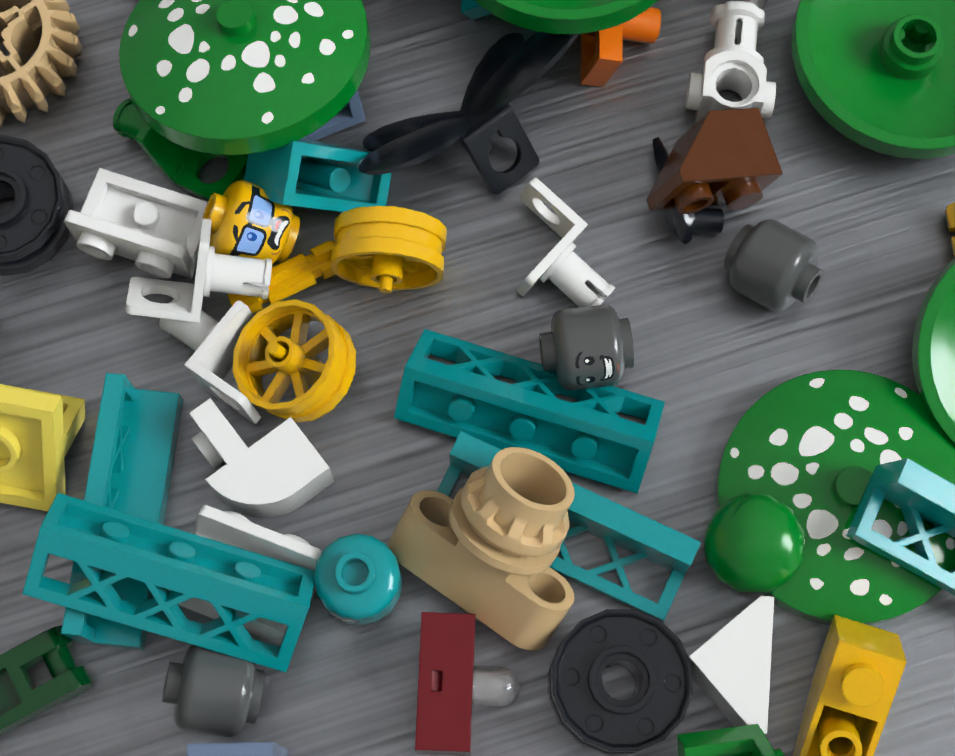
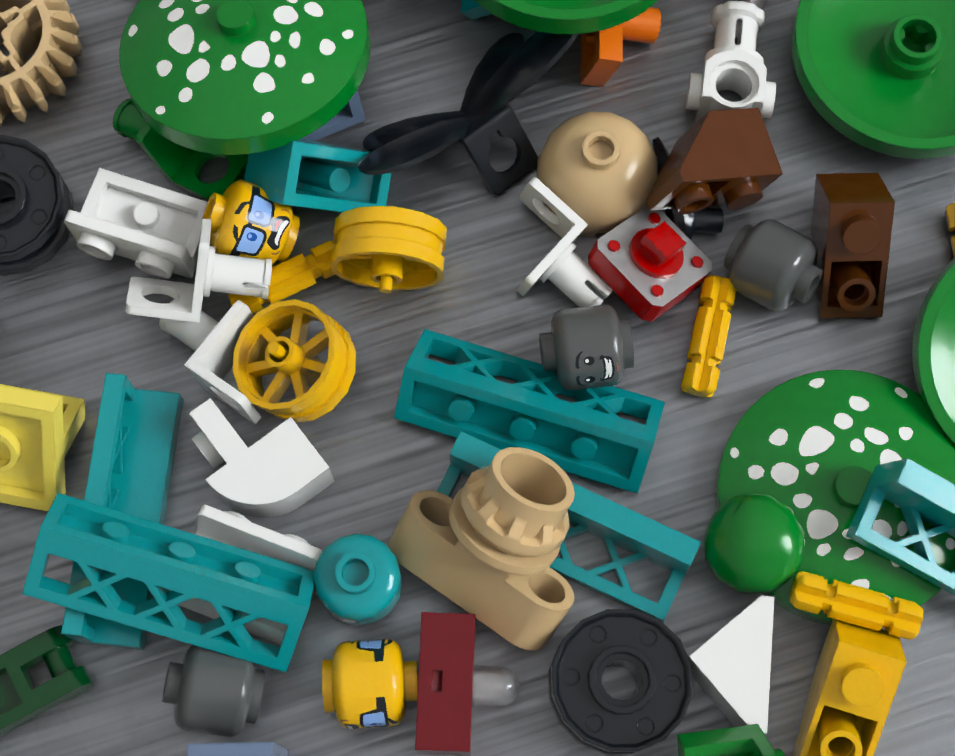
none -> yellow head [322,639,418,729]
none -> tan cylinder [537,111,658,238]
none -> piece [588,206,712,322]
none -> yellow axle [681,275,736,398]
none -> yellow axle [790,571,924,640]
none -> reddish brown slope [811,173,895,318]

